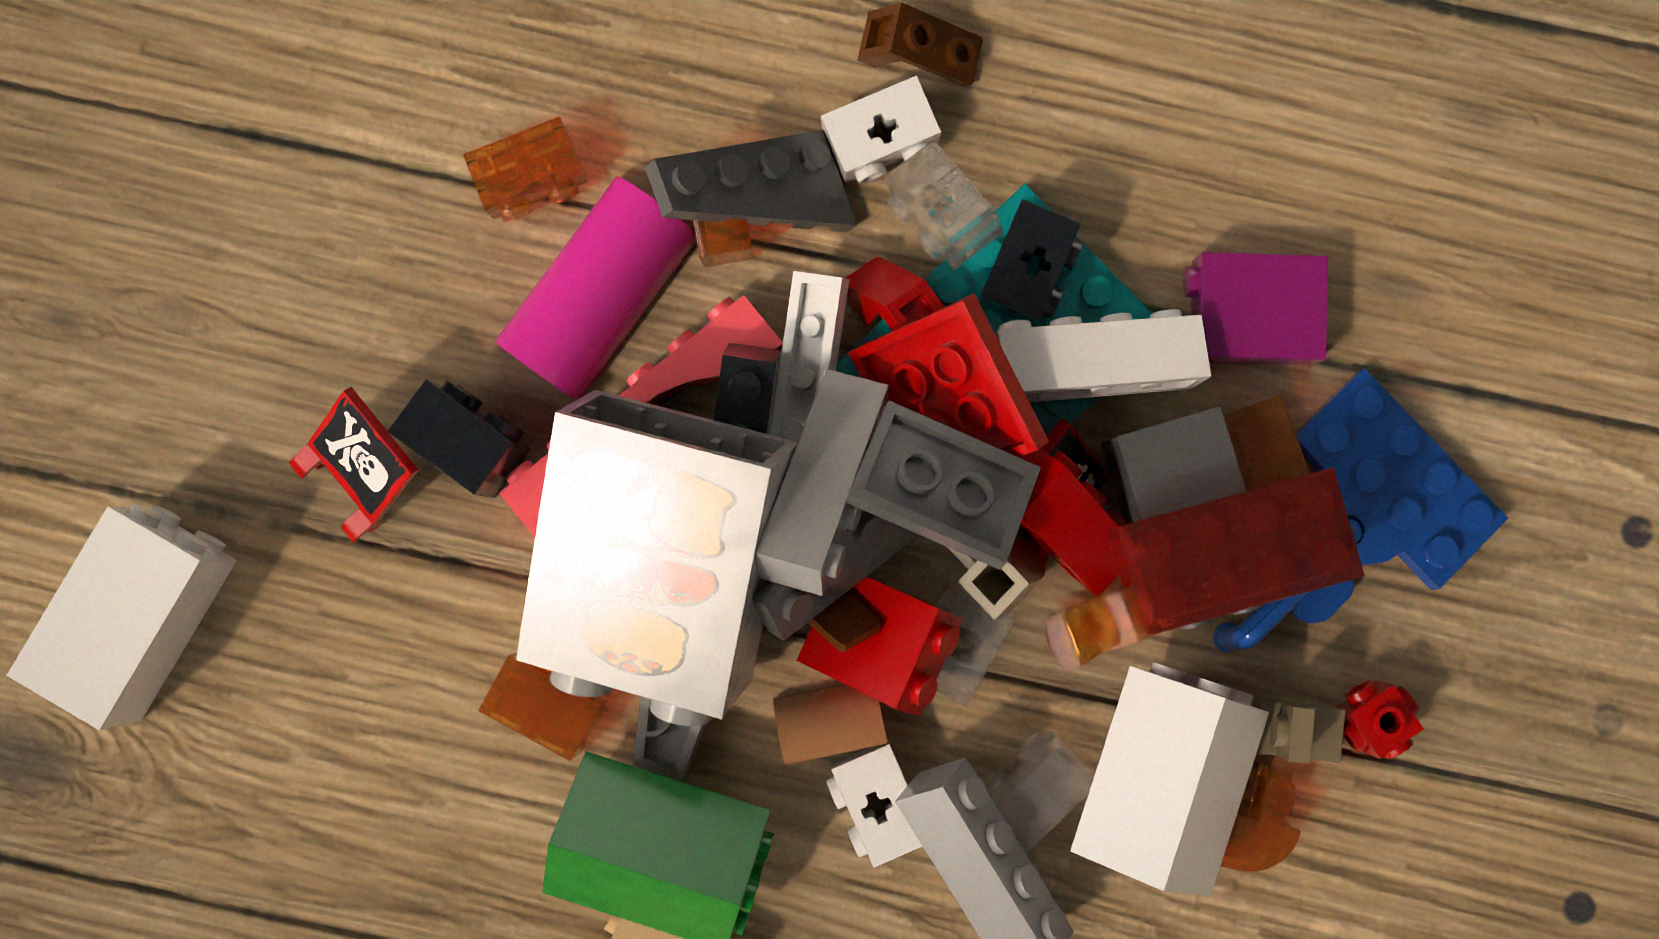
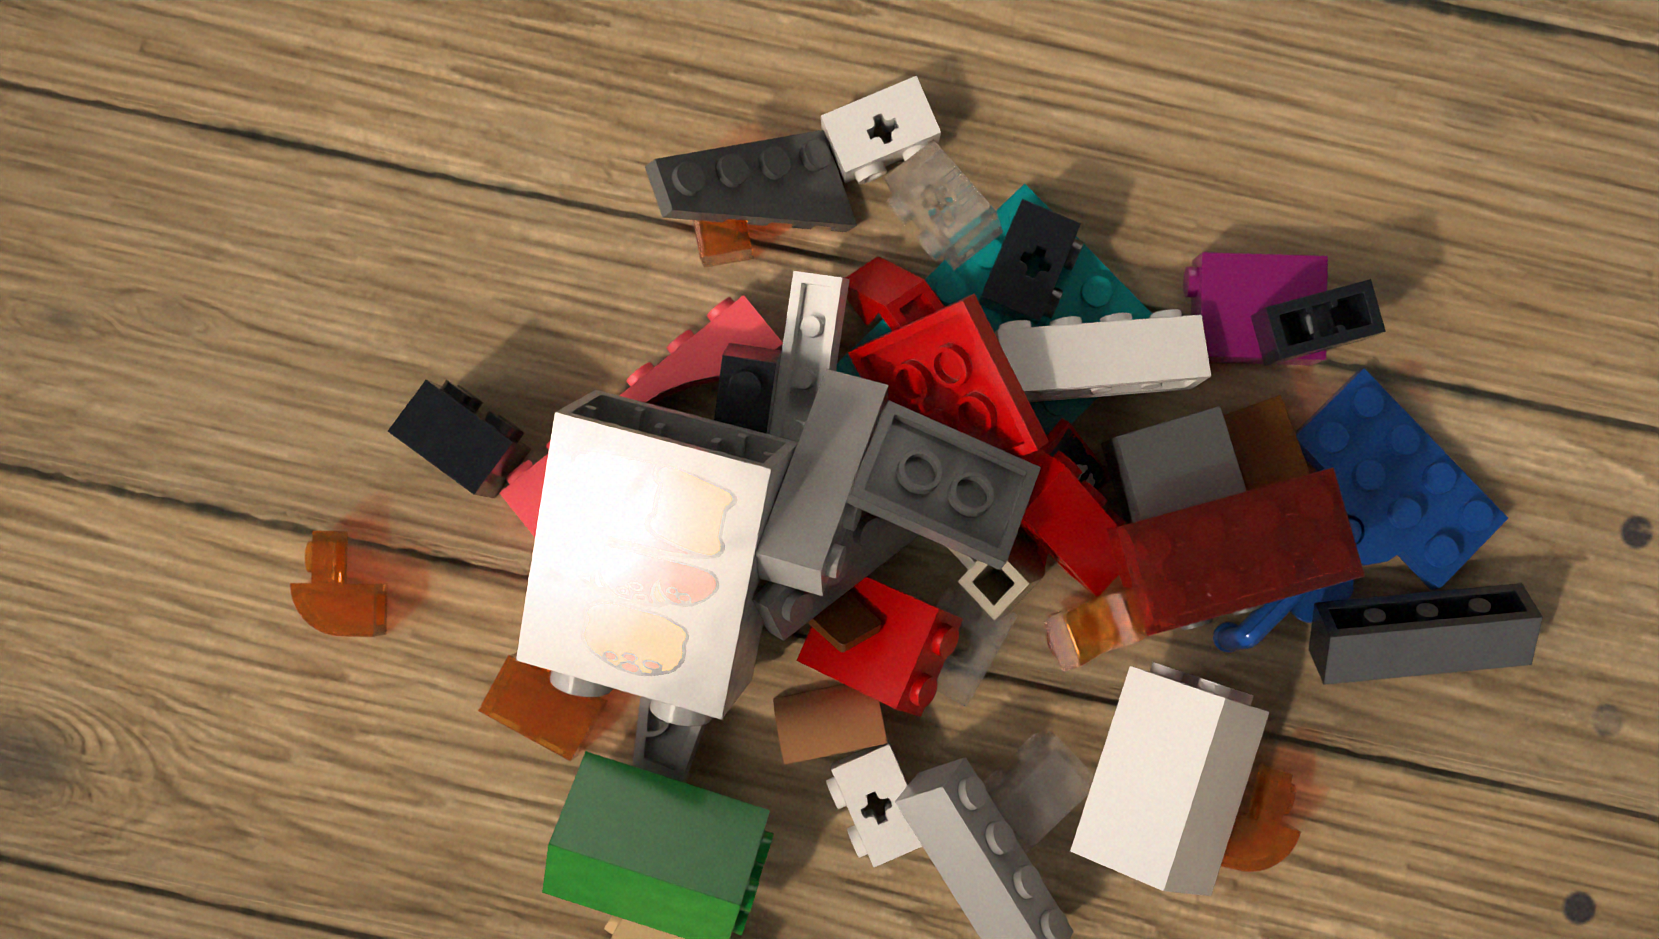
white brick [6,503,237,730] -> none
flag [289,387,419,543] -> none
clear orange brick [463,117,588,222] -> none
dark pink brick [494,176,699,401] -> none
reddish brown bracket [857,2,983,86] -> none
dark tan brick [1257,699,1345,764] -> none
red brick [1335,680,1424,759] -> none
none -> clear orange brick [290,531,388,637]
none -> black brick [1251,279,1386,366]
none -> black brick [1308,583,1543,685]

